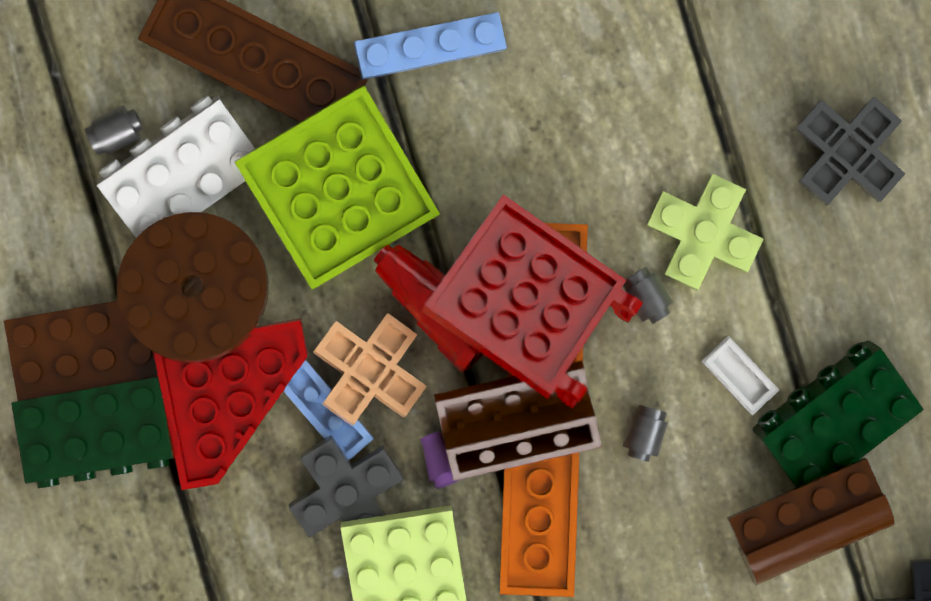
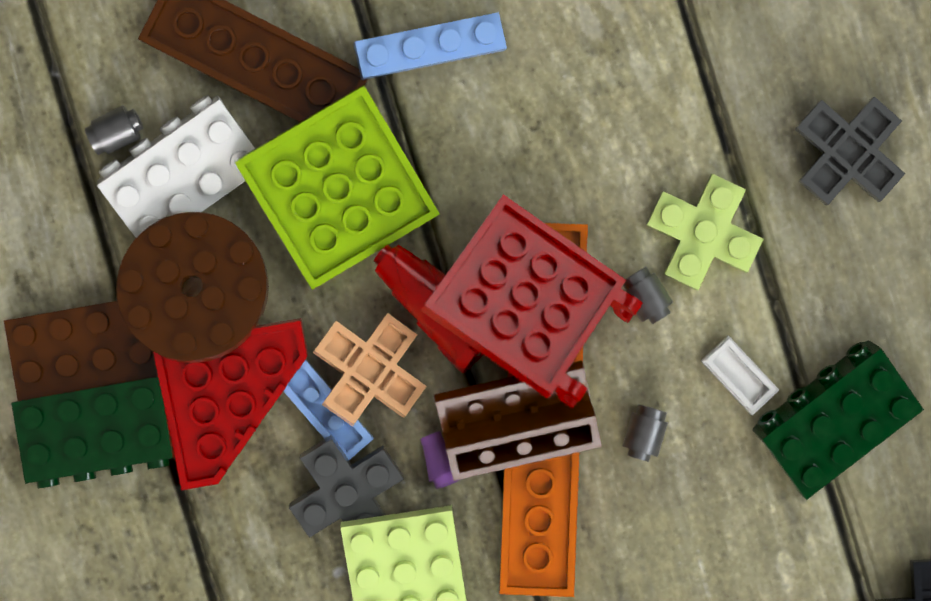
reddish brown brick [727,458,895,585] -> none

